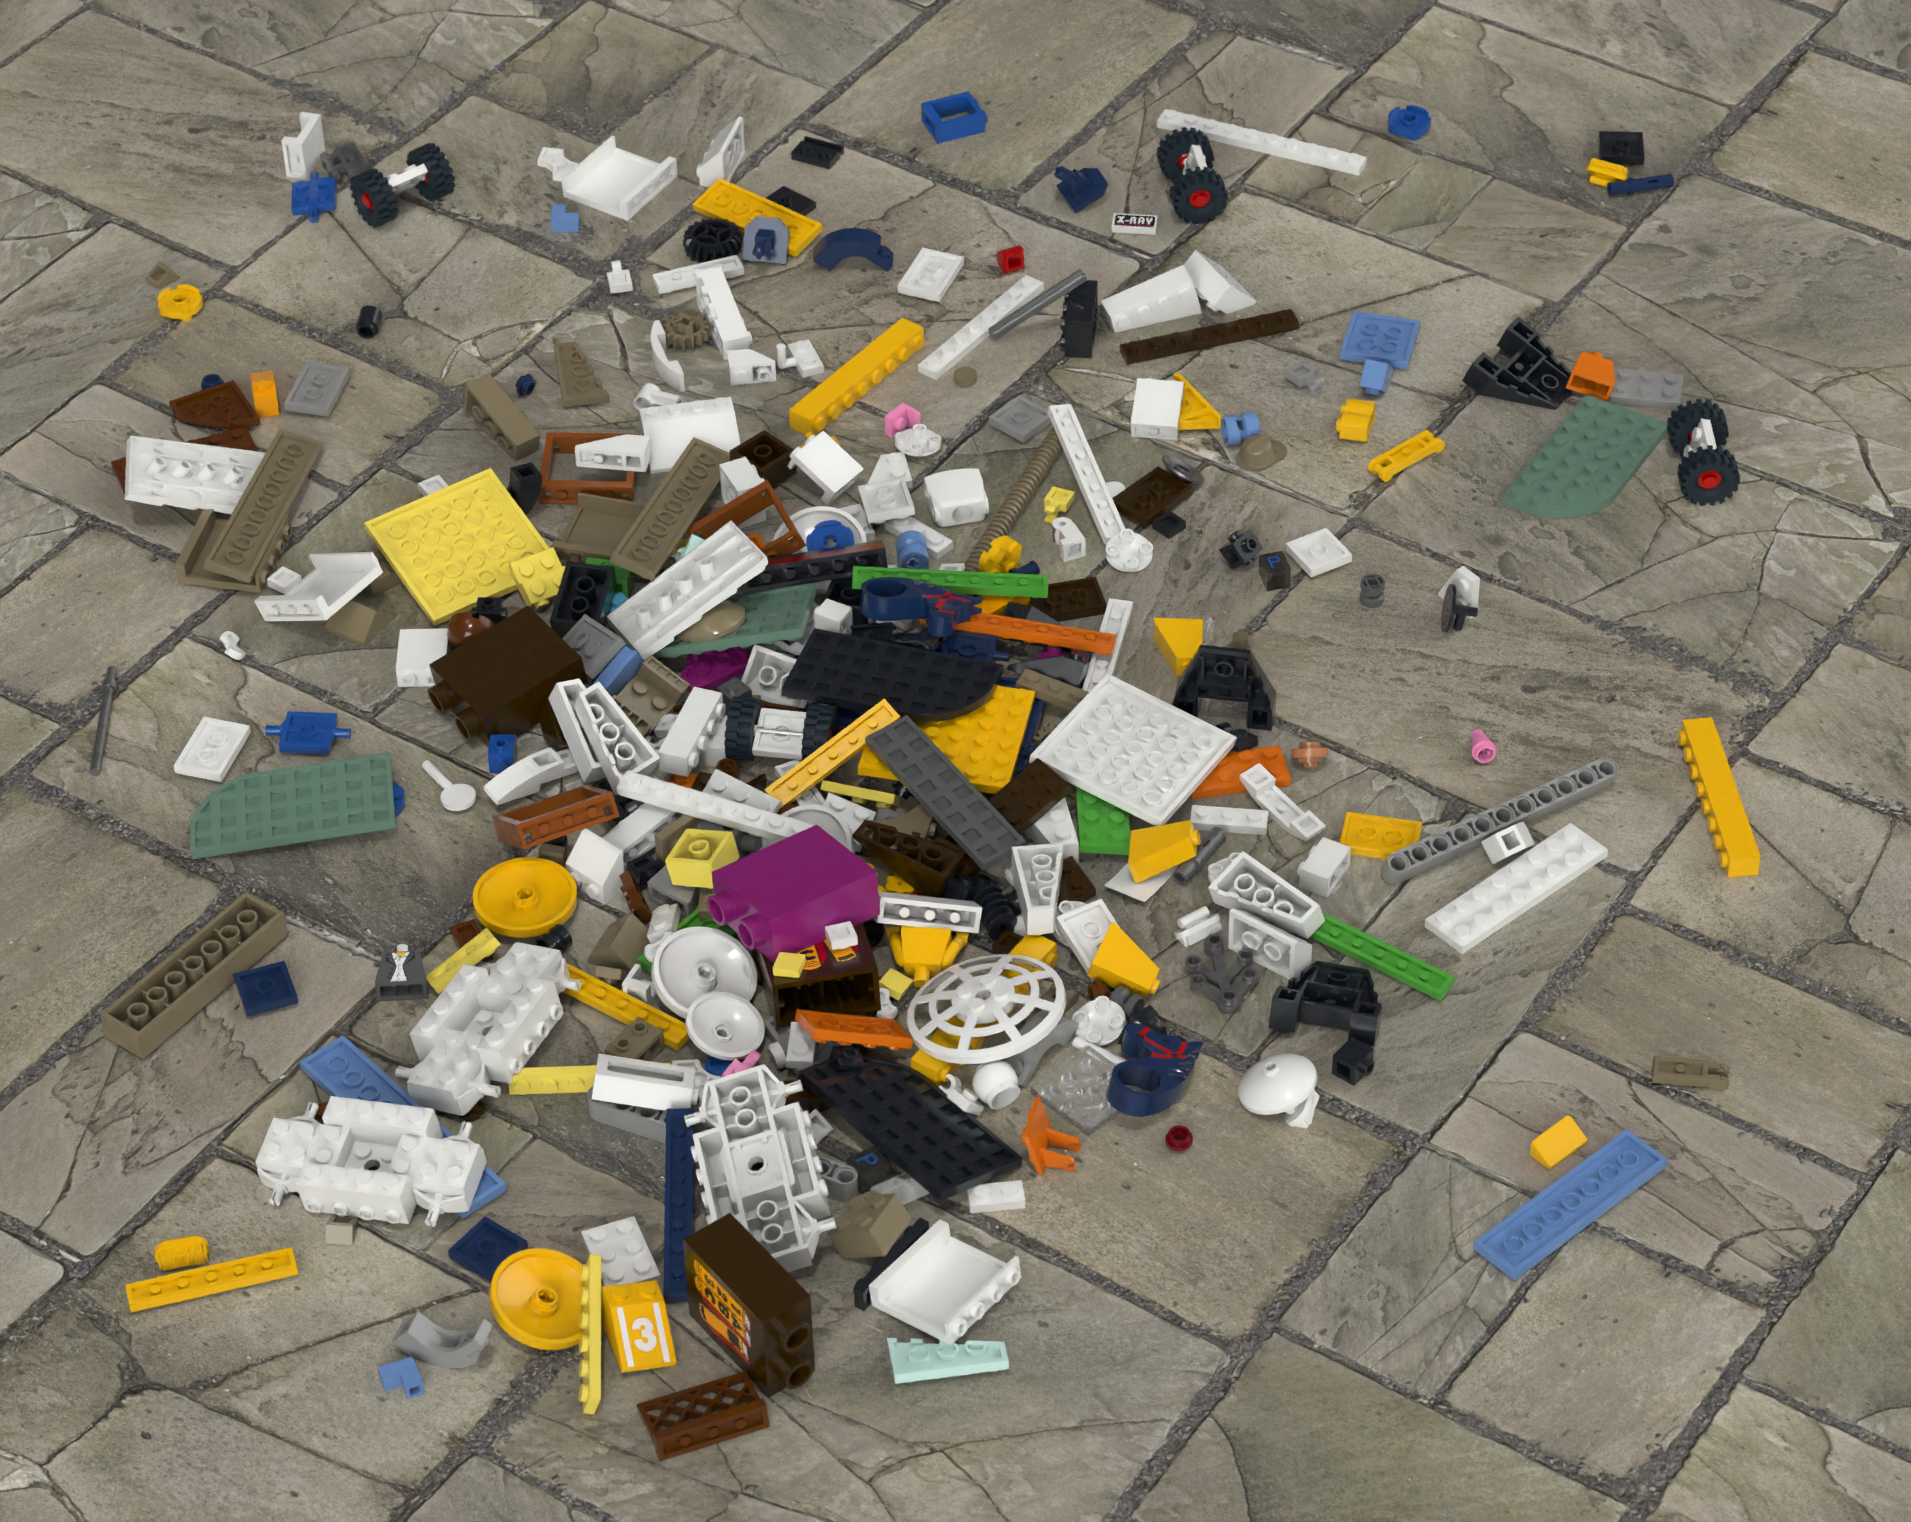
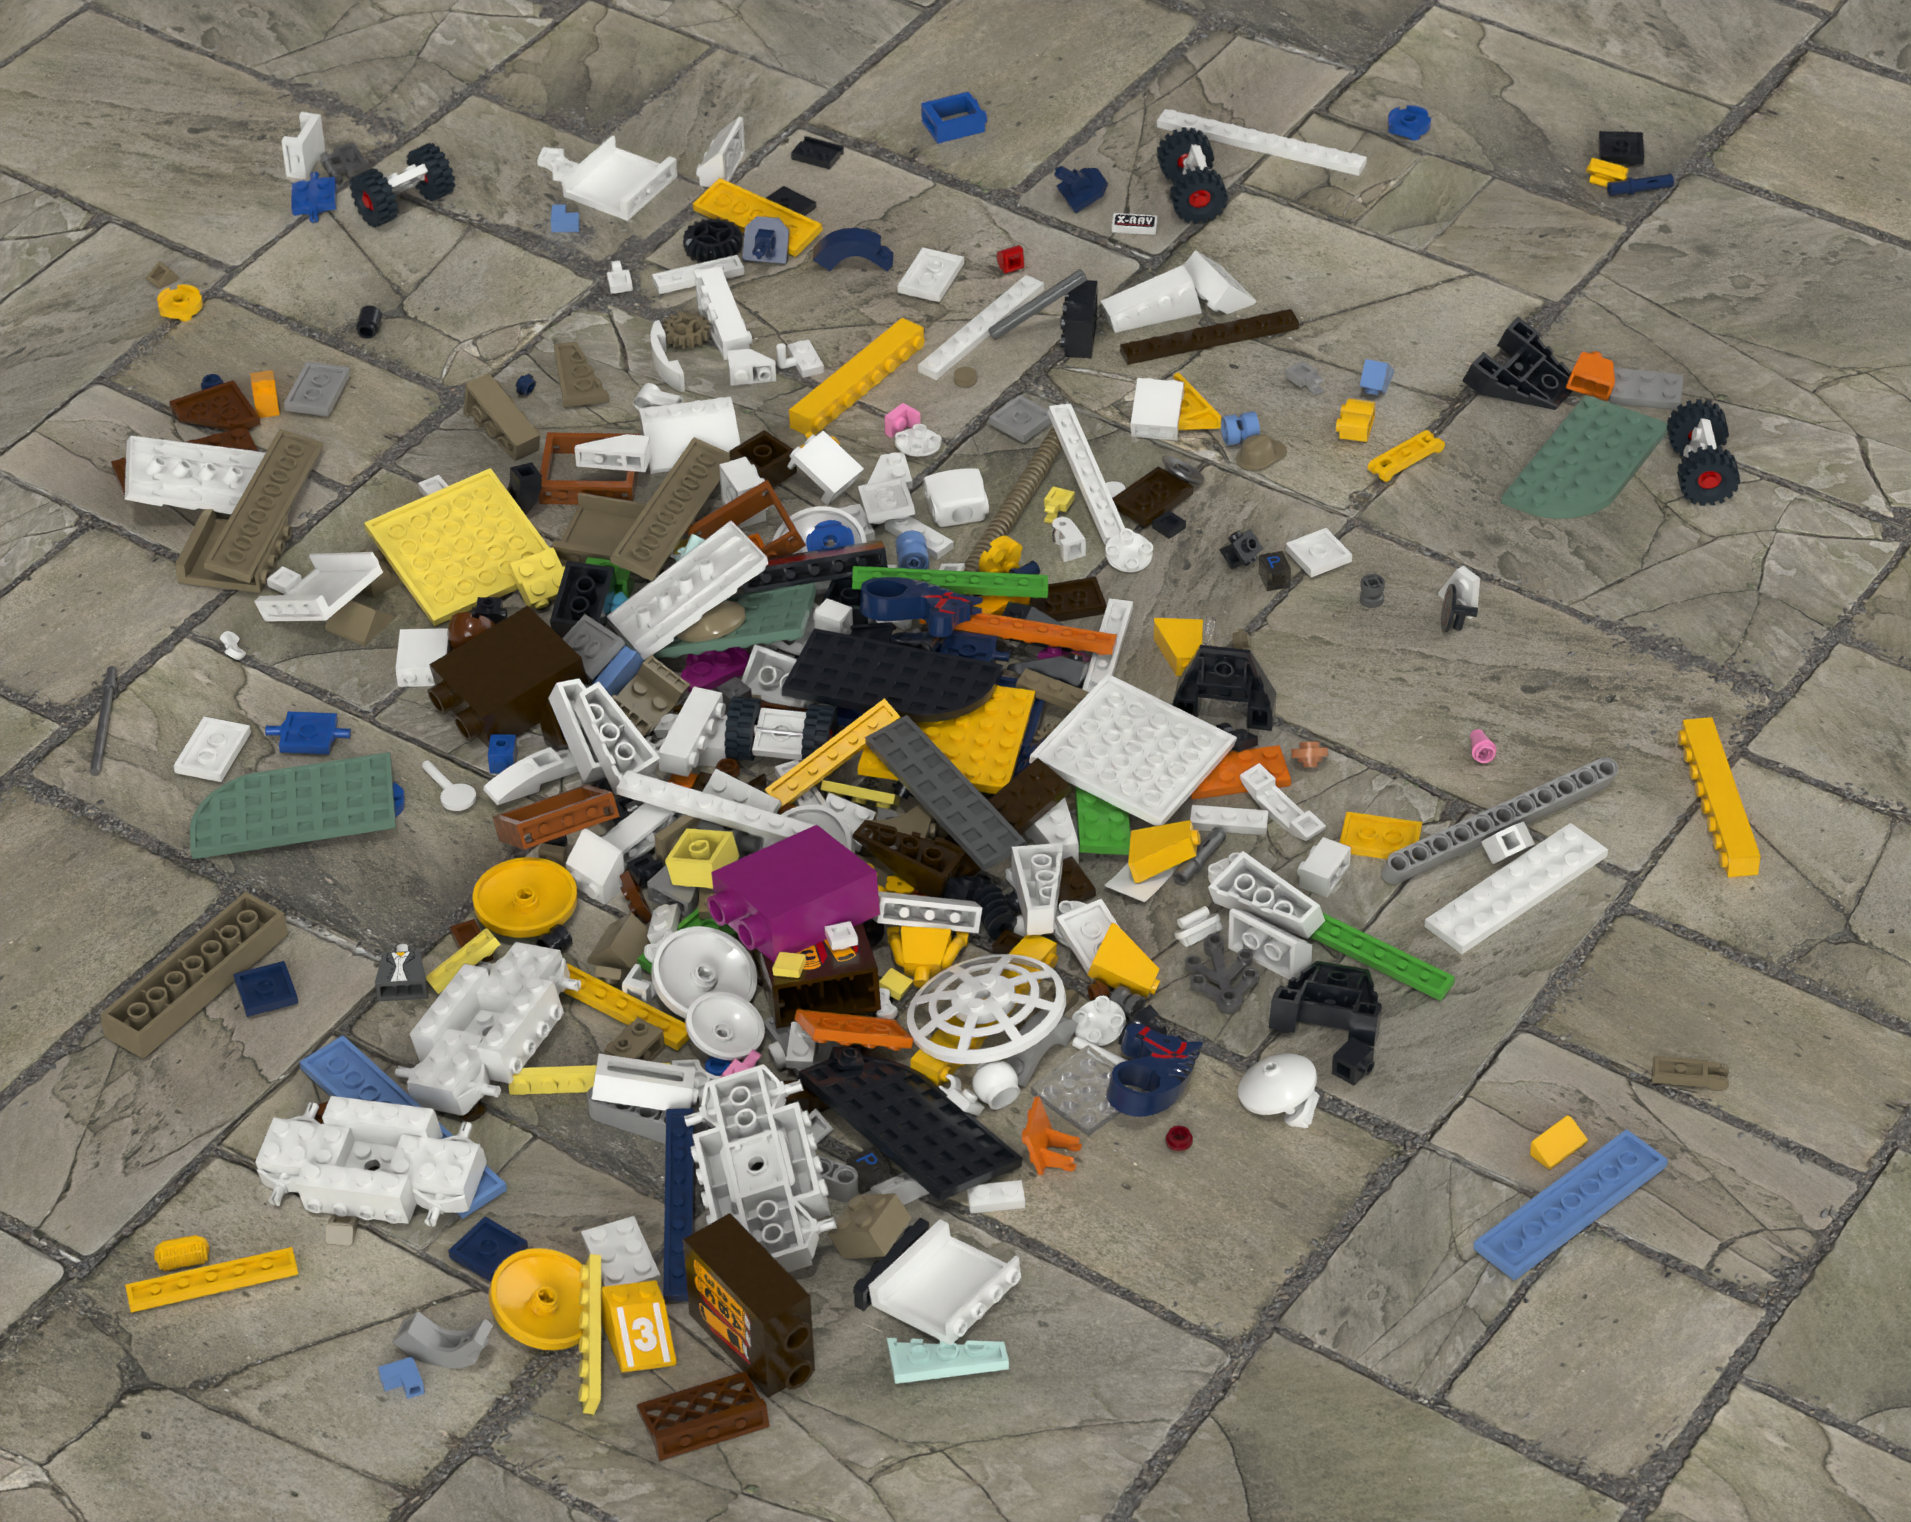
medium blue plate [1340,311,1420,369] -> none

